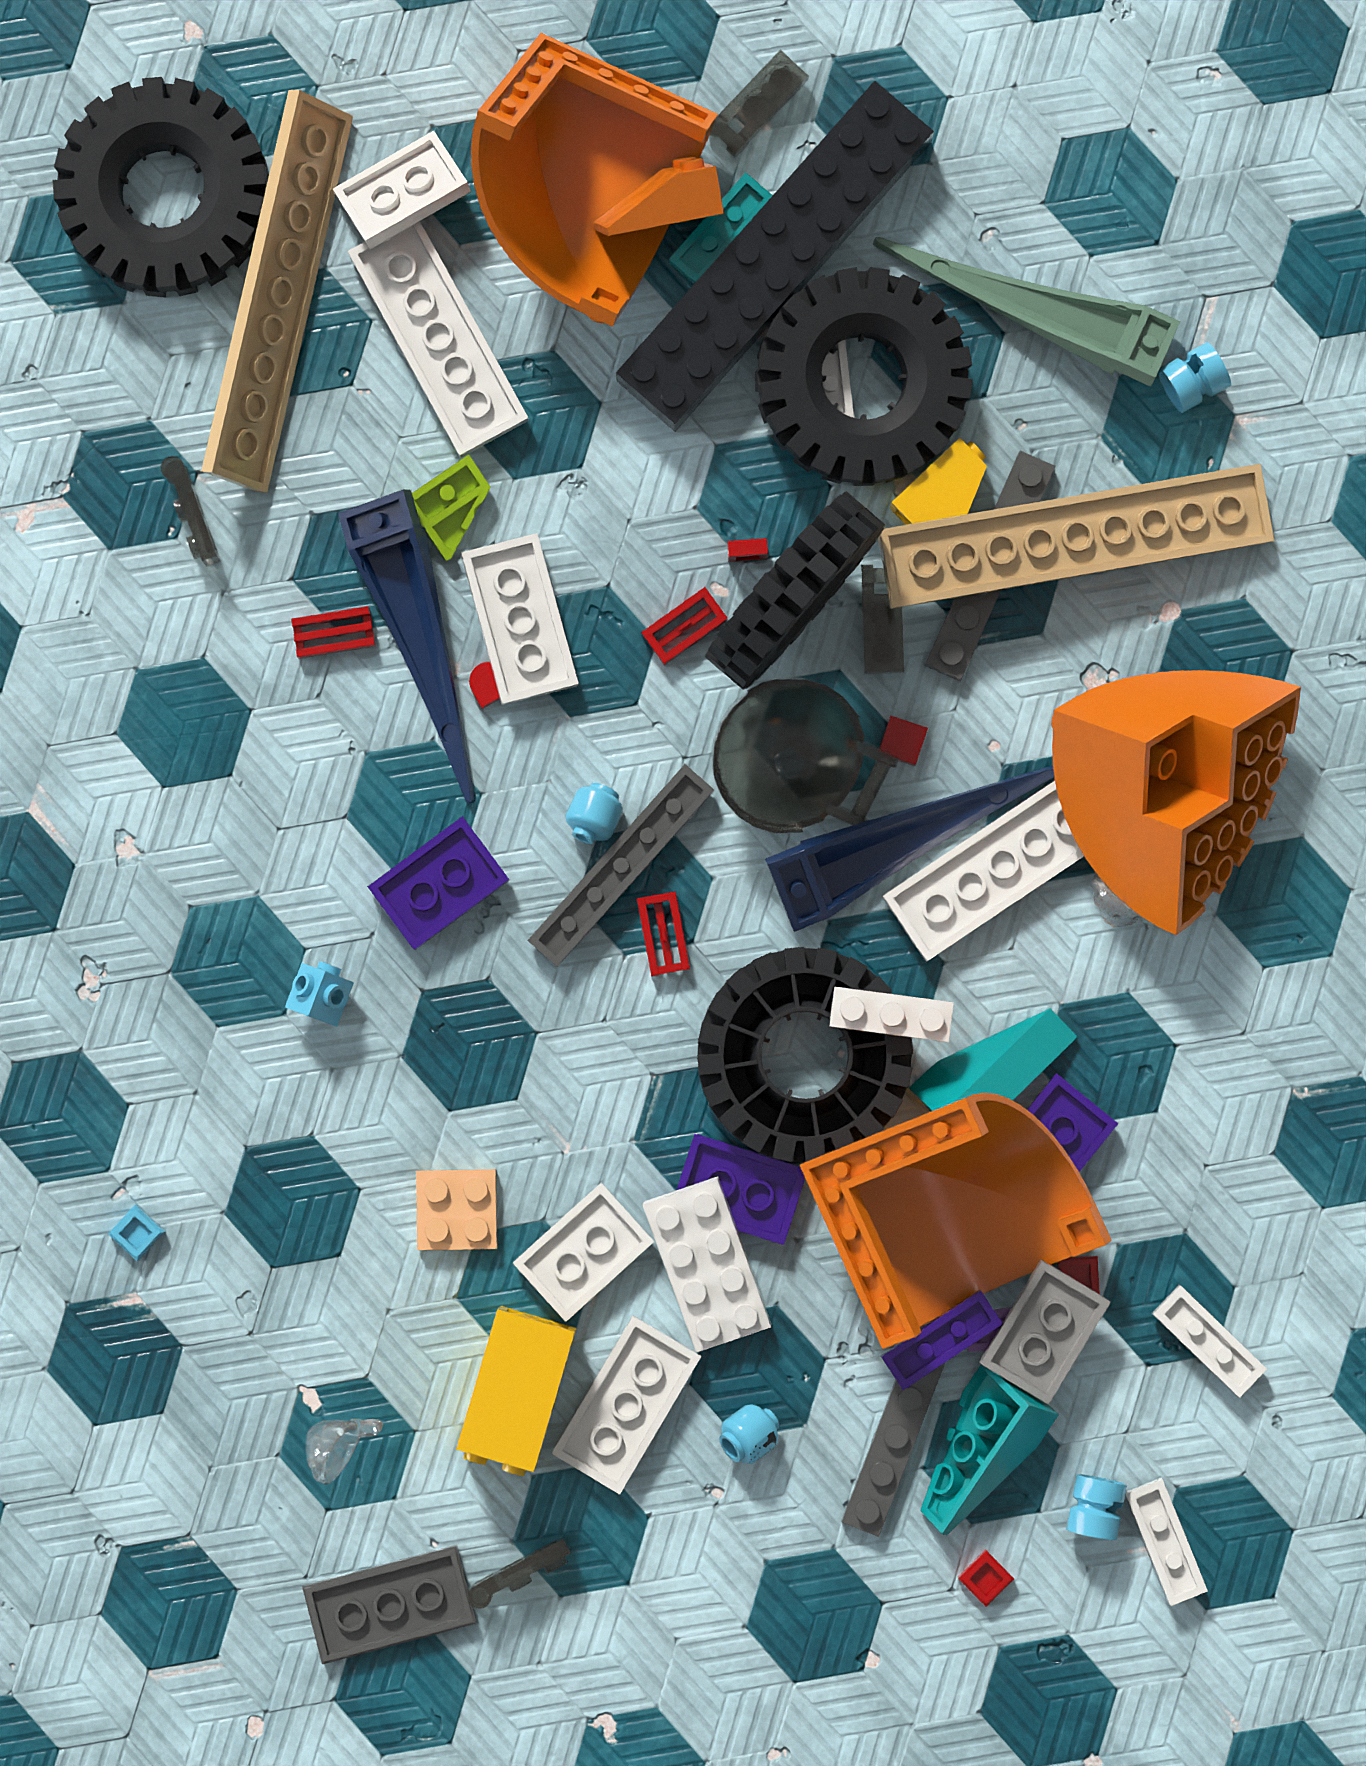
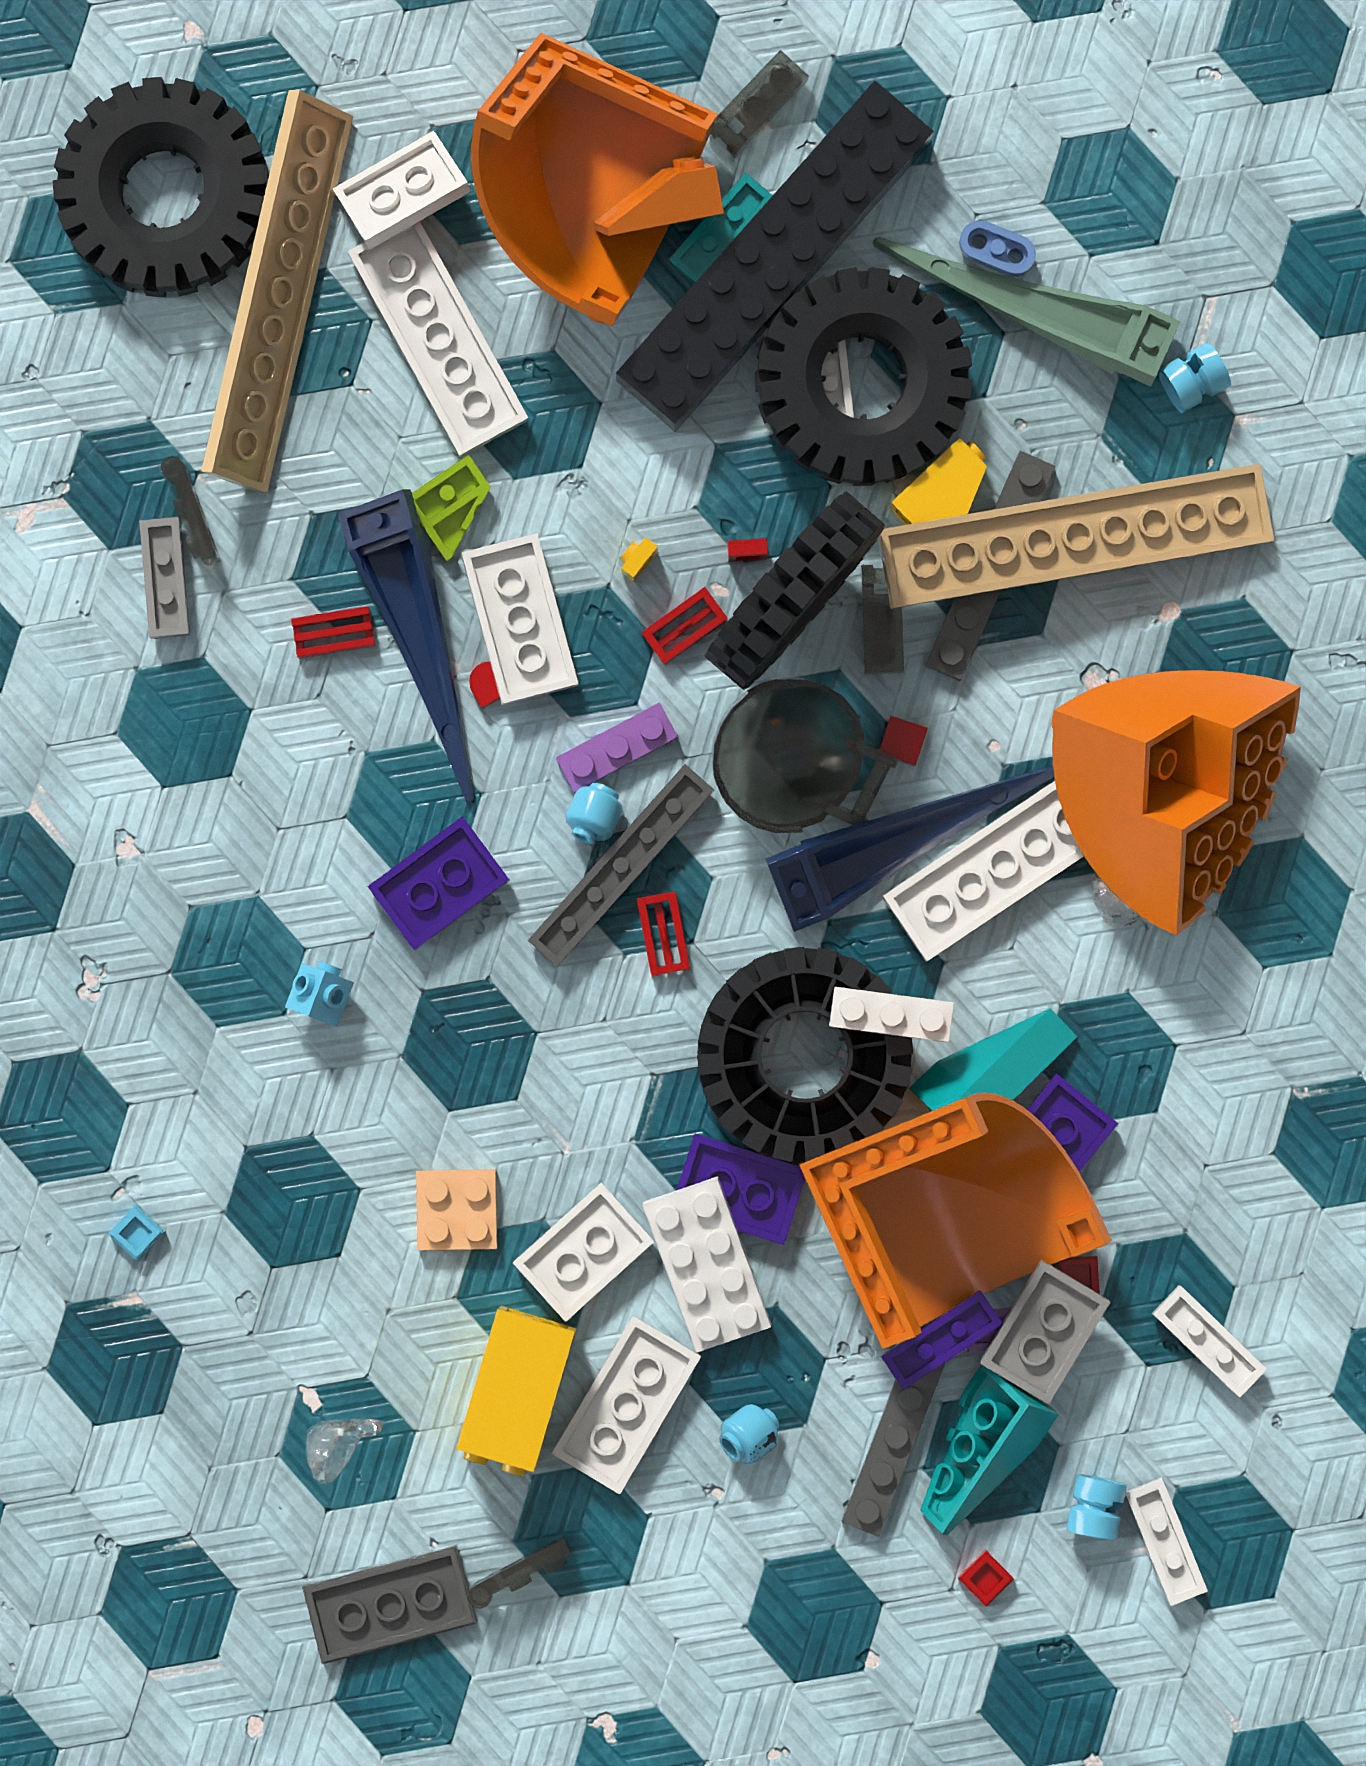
none -> light grey plate [139,517,190,639]
none -> medium lavender plate [556,702,678,794]
none -> yellow plate [620,537,658,582]
none -> medium blue plate [959,220,1036,277]

